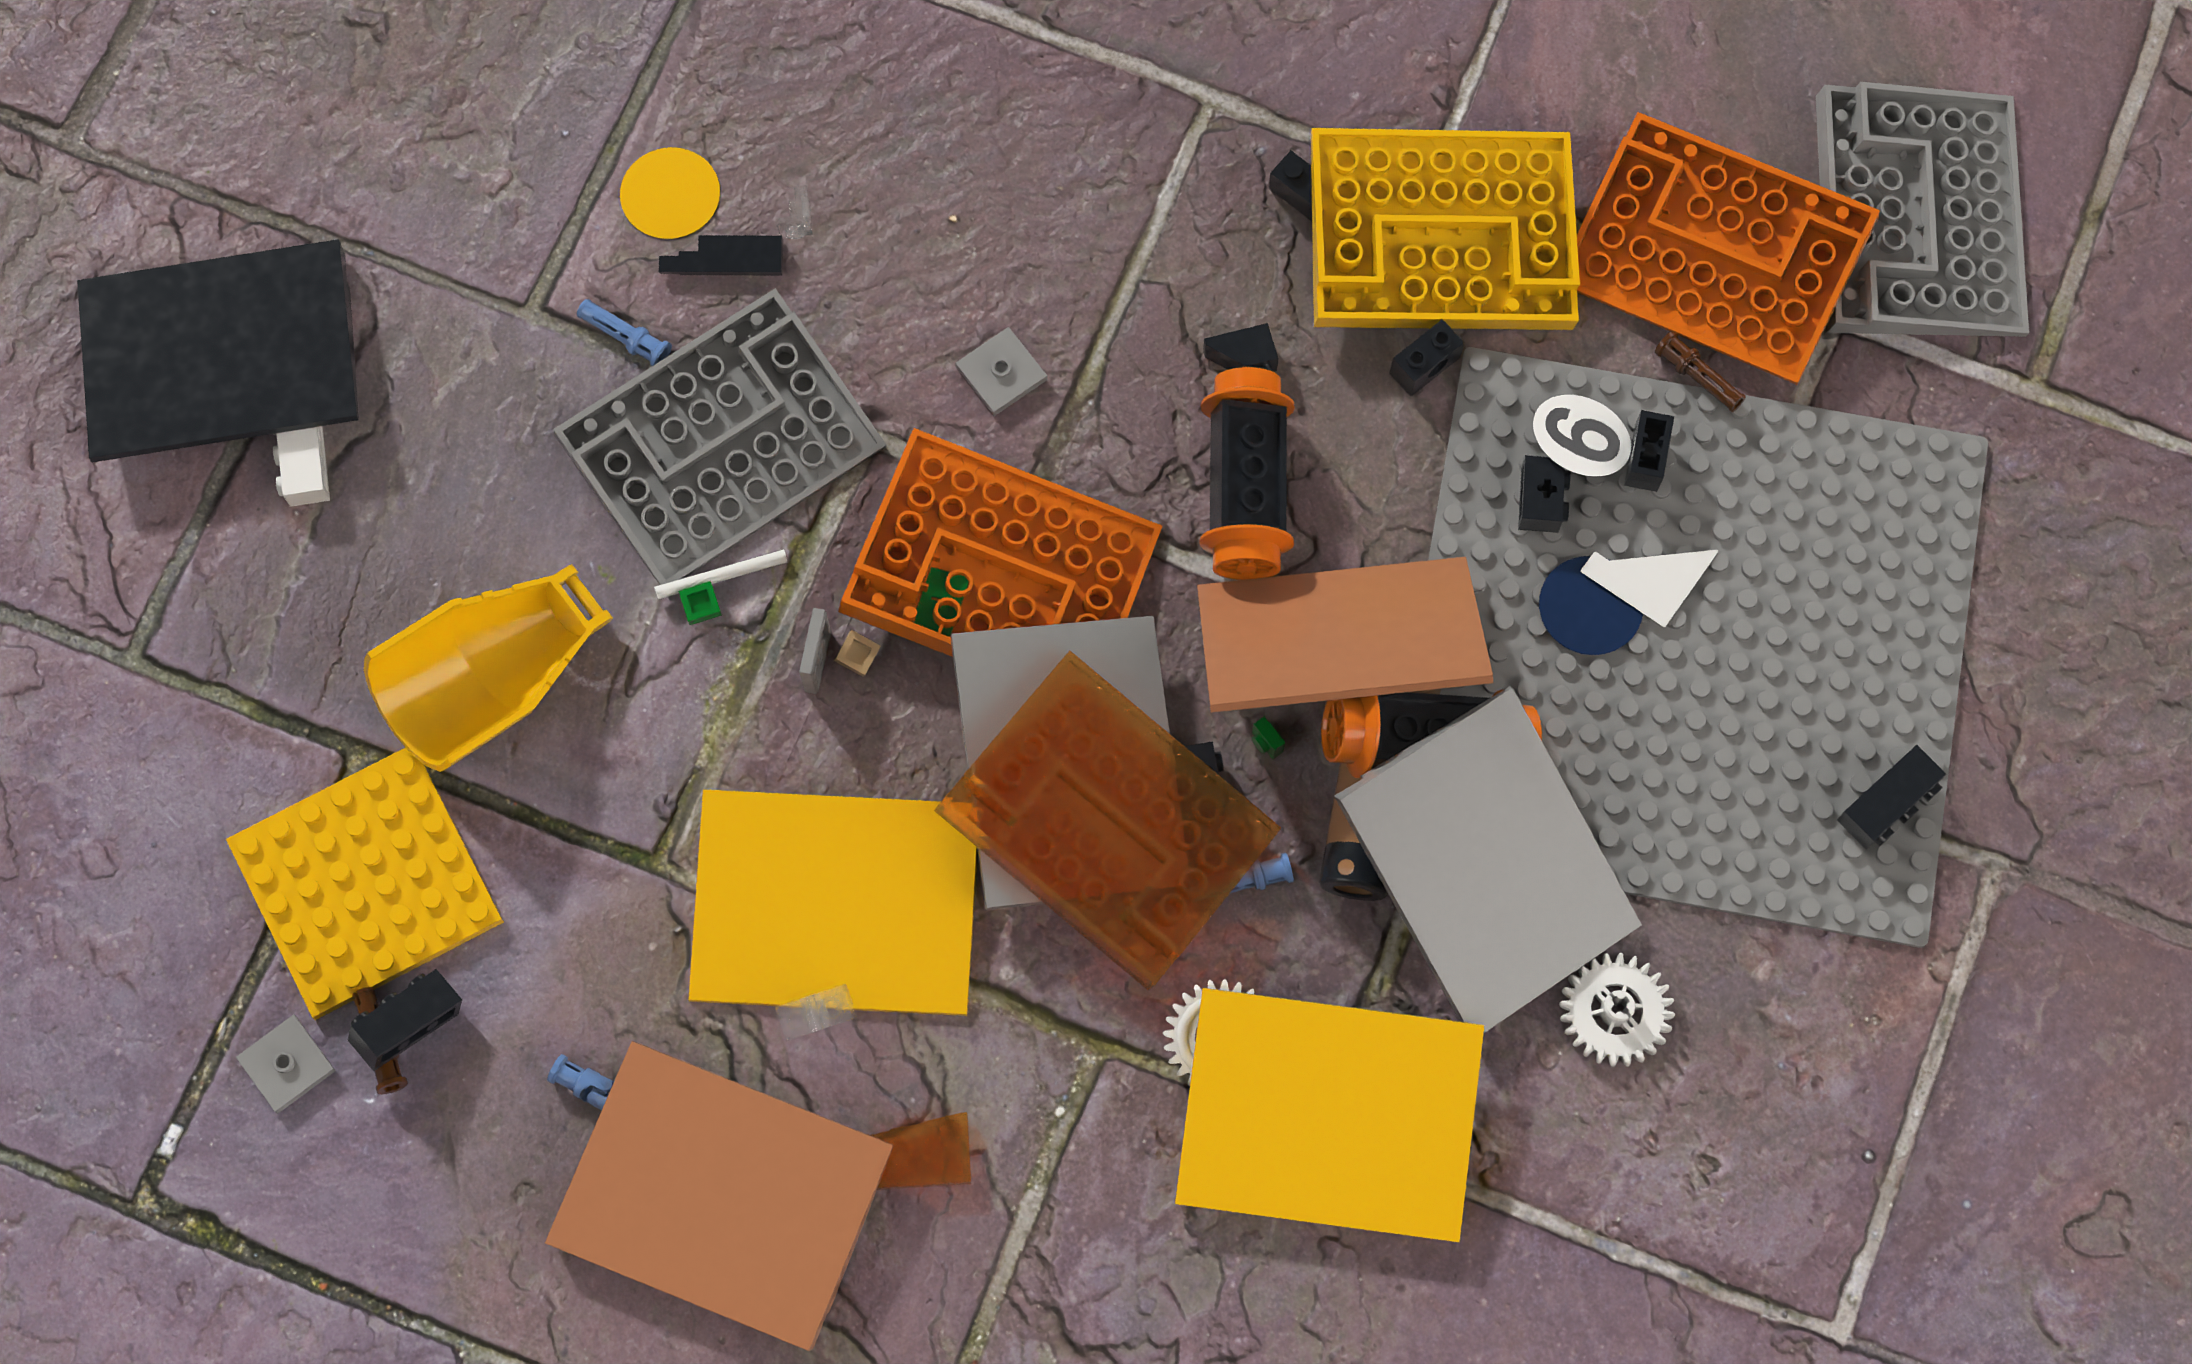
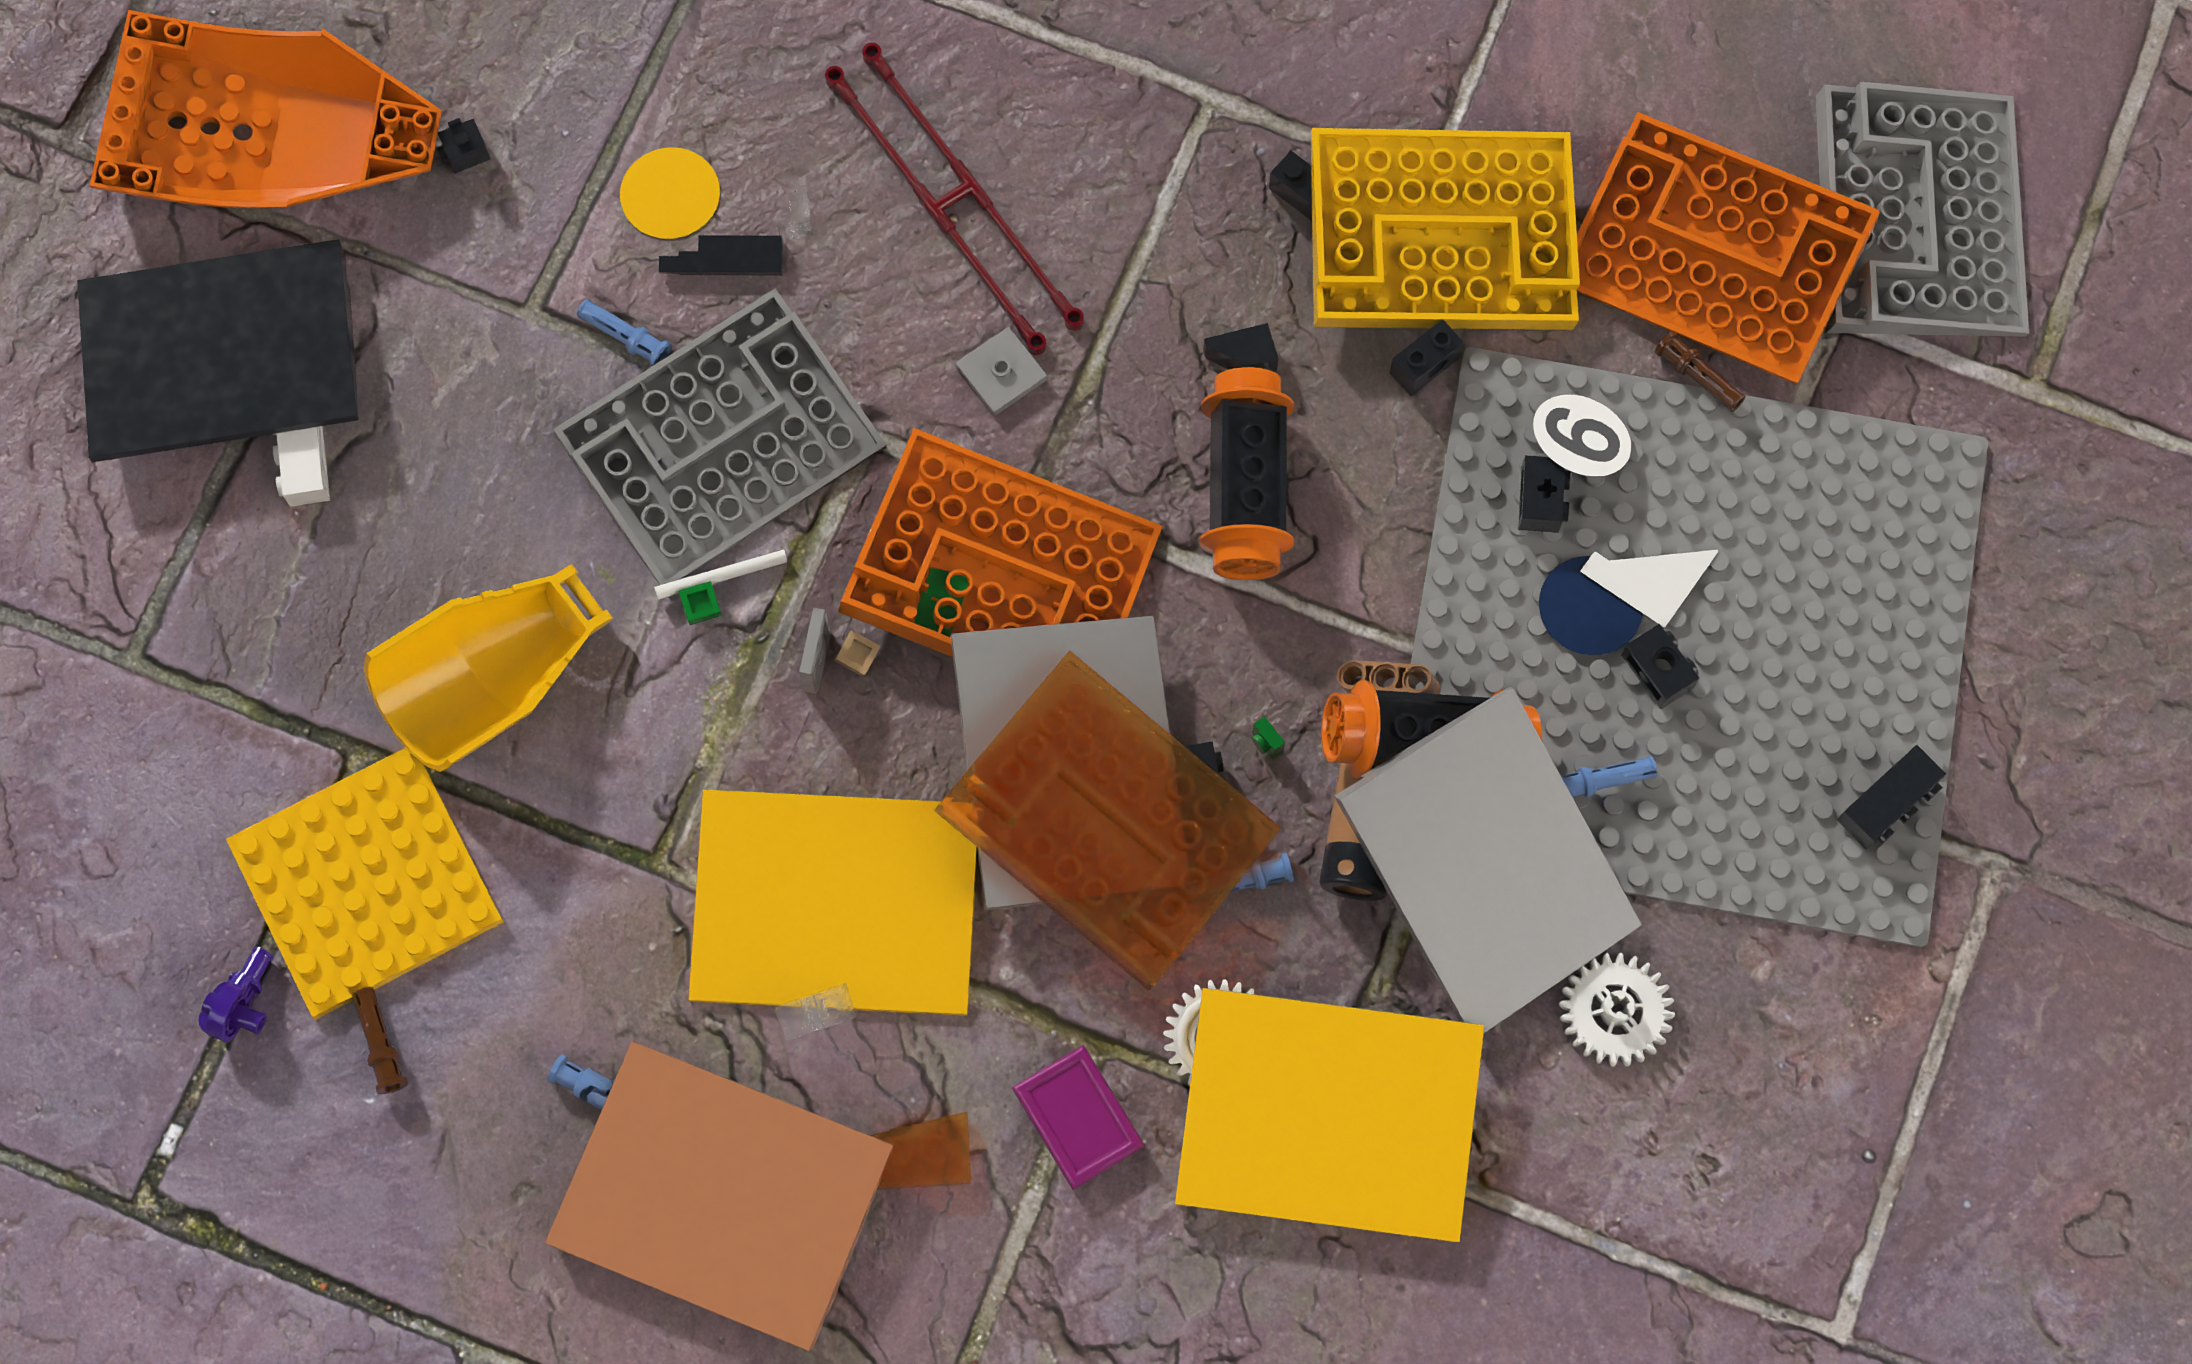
light grey plate [236,1014,336,1114] -> none
black brick [348,969,462,1071] -> none
nougat slope [1197,557,1494,713] -> none
black brick [1624,410,1675,492] -> none
none -> orange piece [89,10,442,208]
none -> dark purple pin [198,947,273,1042]
none -> black brick [436,118,491,174]
none -> dark red bar [825,43,1084,355]
none -> magenta piece [1011,1044,1145,1190]
none -> medium blue pin [1561,756,1657,798]
none -> black brick [1621,624,1700,709]

